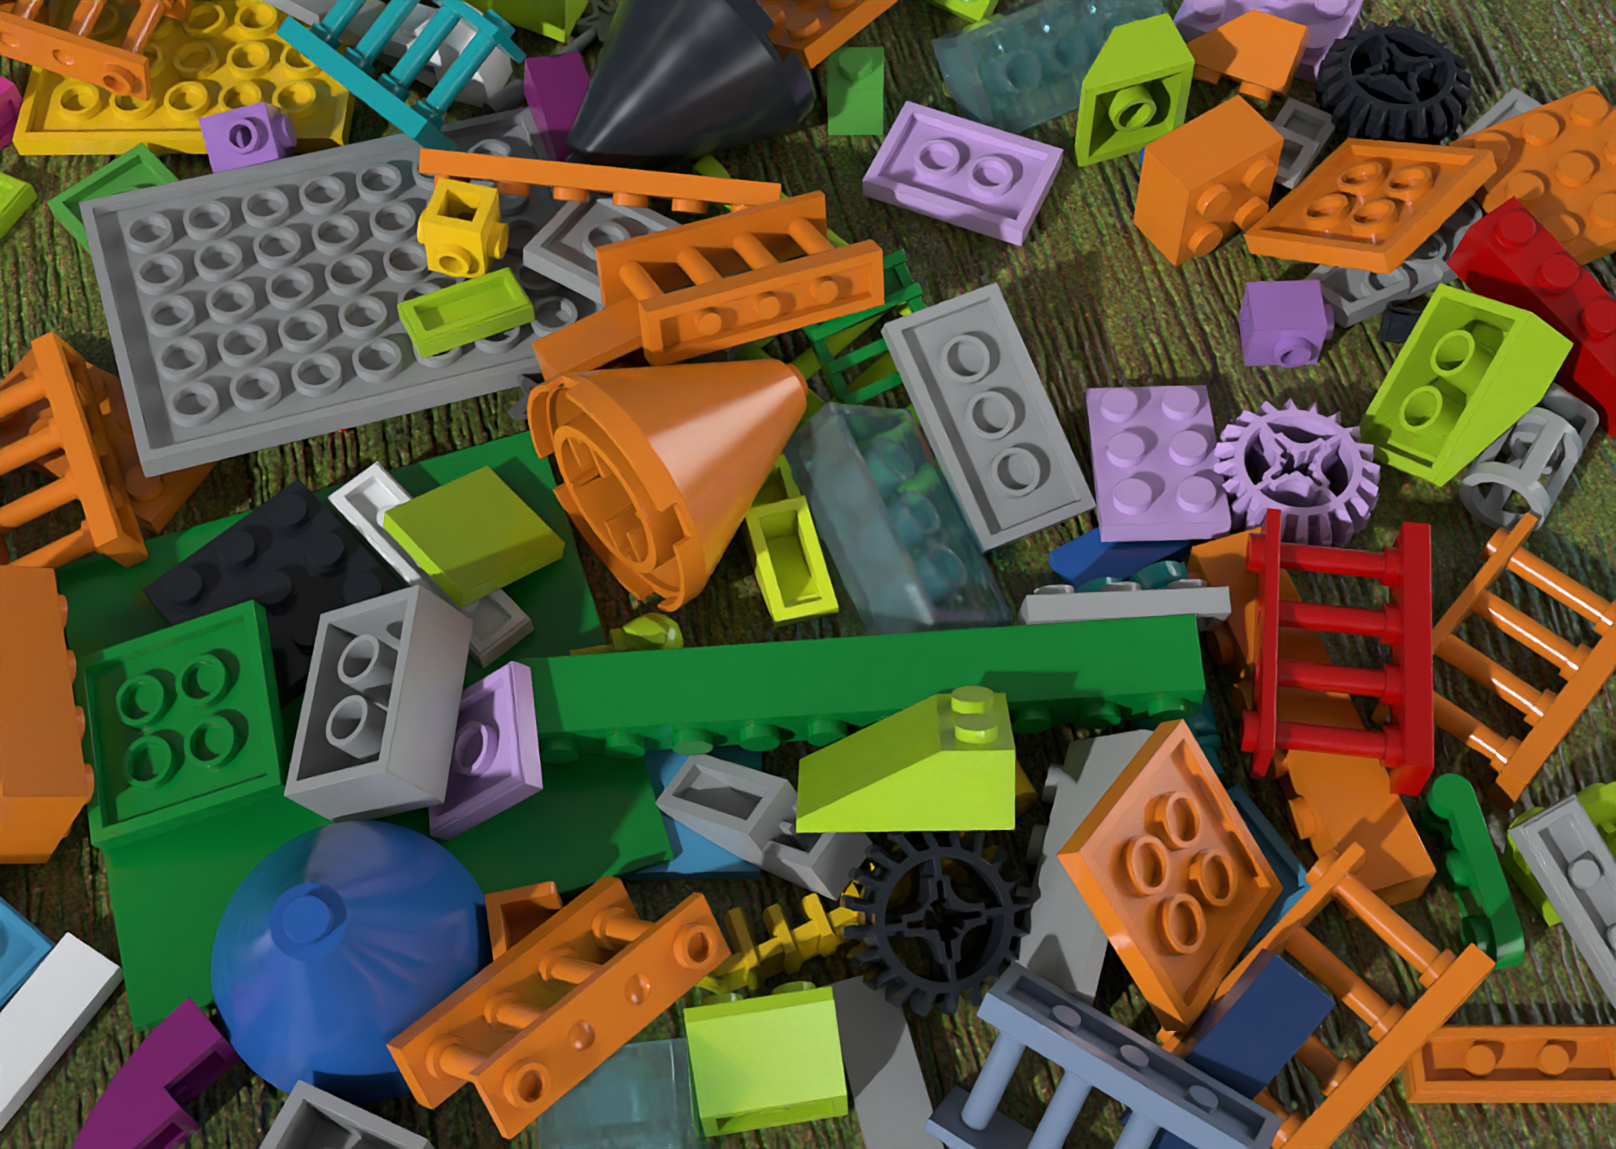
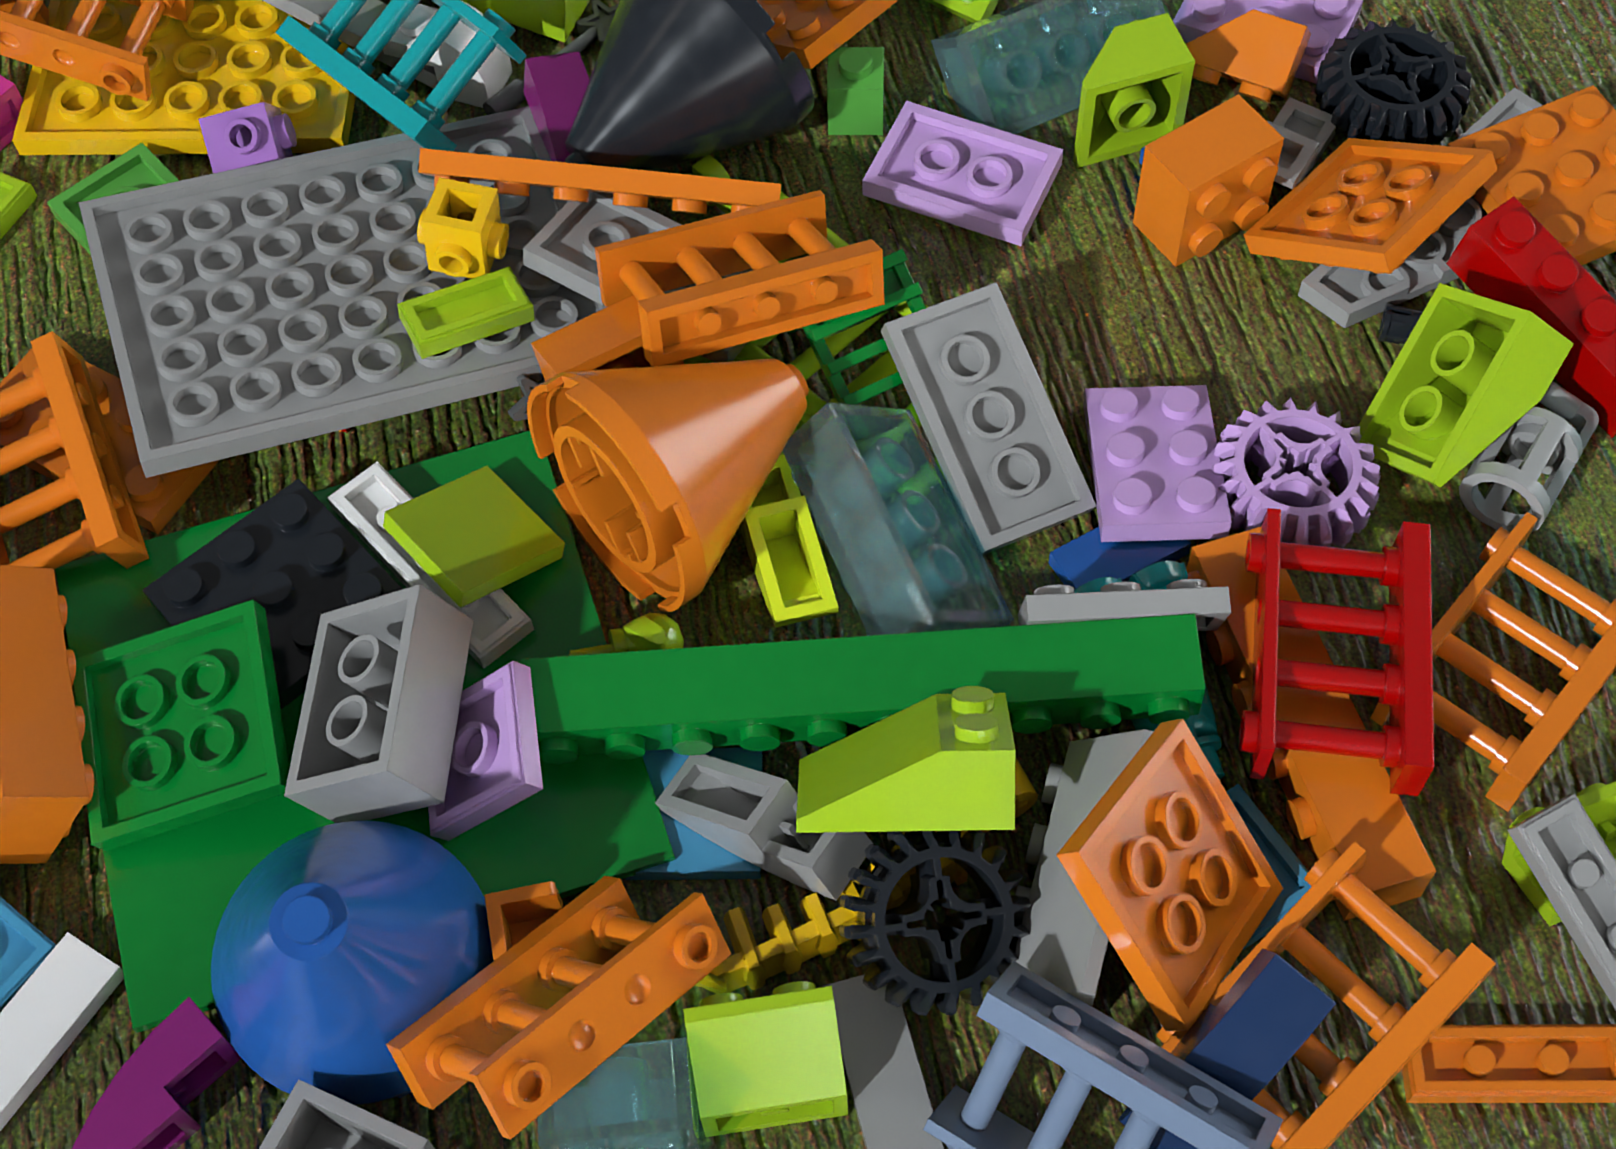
medium lavender brick [1238,280,1334,368] -> none
green plate [1417,773,1525,971] -> none

